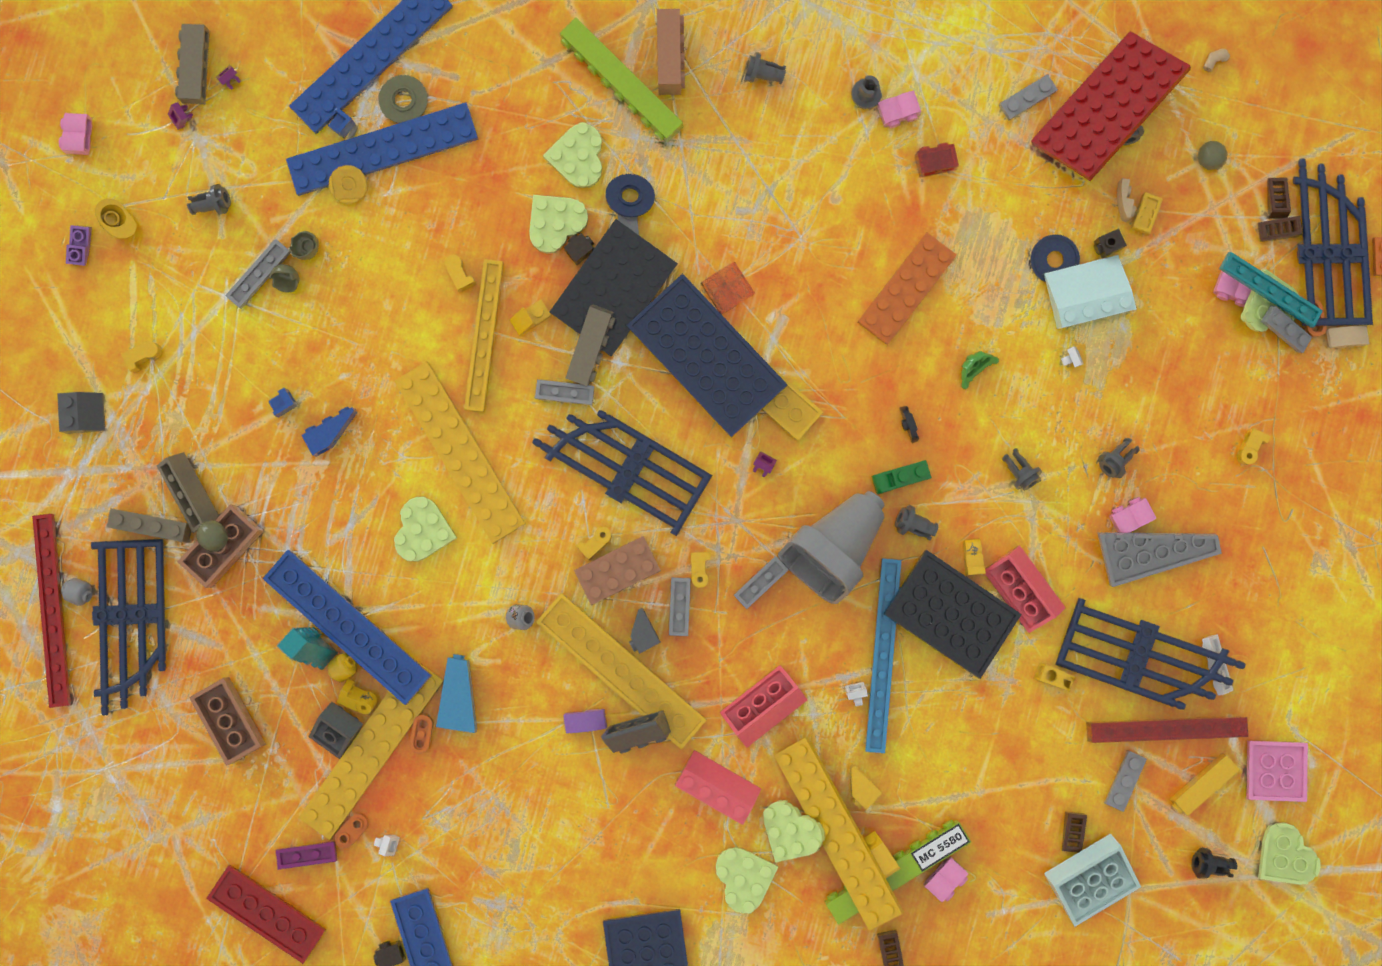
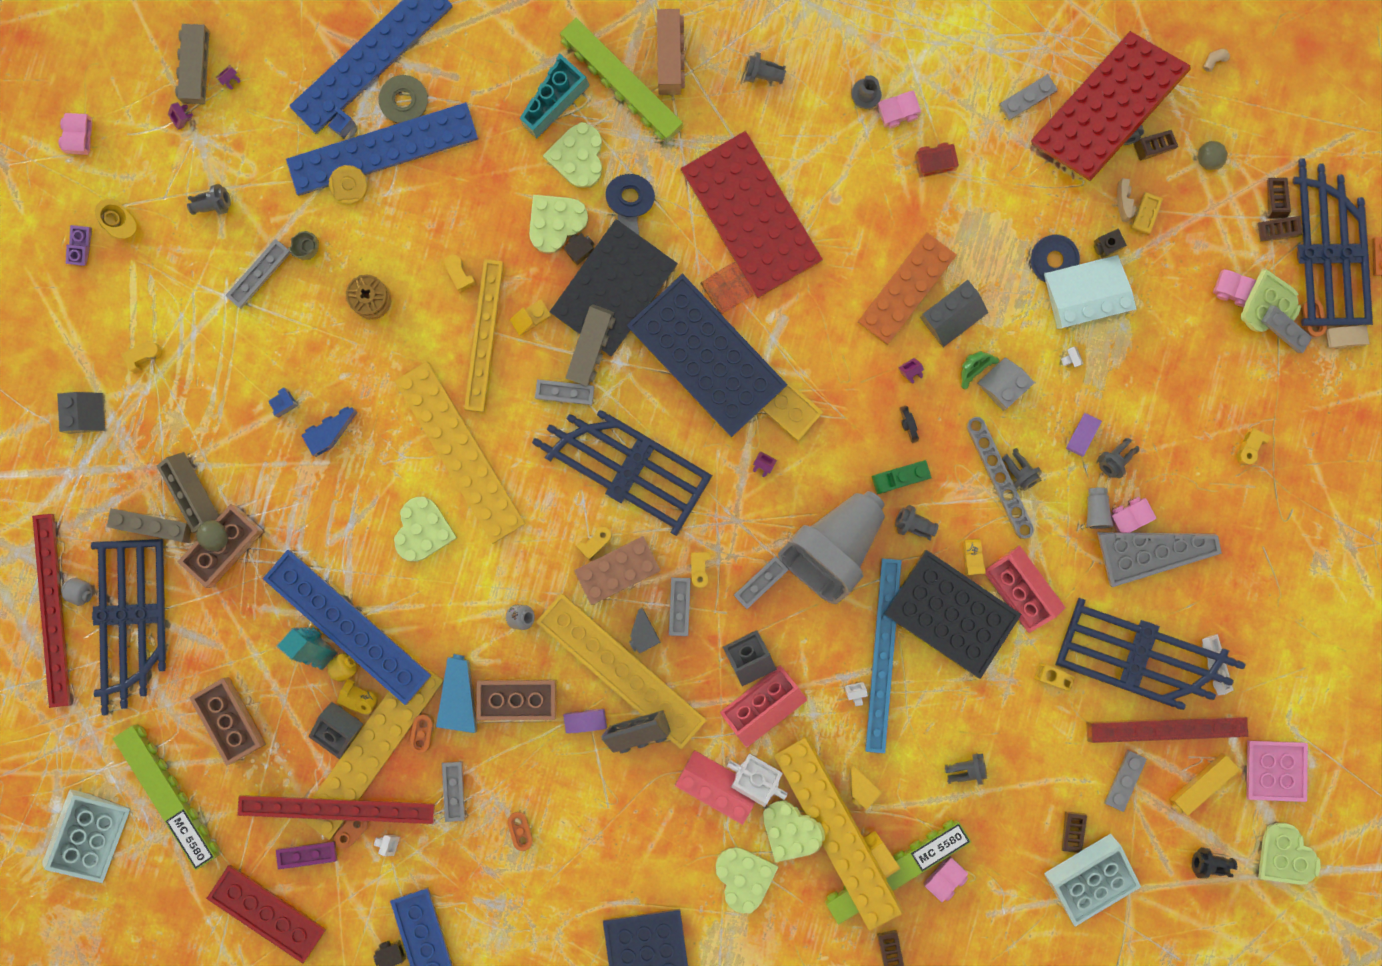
olive hair [269,264,299,293] -> none
teal tile [1219,252,1323,328] -> none
none -> light aqua slope [42,789,130,883]
none -> lime brick [112,724,220,870]
none -> red plate [237,795,435,824]
none -> pearl gold wheel [346,274,391,320]
none -> light grey plate [442,761,465,822]
none -> nougat brick [477,680,557,720]
none -> orange plate [508,812,533,851]
none -> teal wedge [520,53,589,139]
none -> red plate [681,131,823,299]
none -> dark grey slope [723,630,777,687]
none -> white plate [726,754,788,807]
none -> magenta tile [898,358,924,384]
none -> dark grey slope [920,280,988,347]
none -> dark grey piece [945,753,987,785]
none -> light grey beam [967,417,1034,539]
none -> light grey slope [977,357,1035,411]
none -> medium lavender slope [1066,413,1102,457]
none -> light grey plant [1086,488,1114,529]
none -> reddish brown slope [1134,130,1178,161]

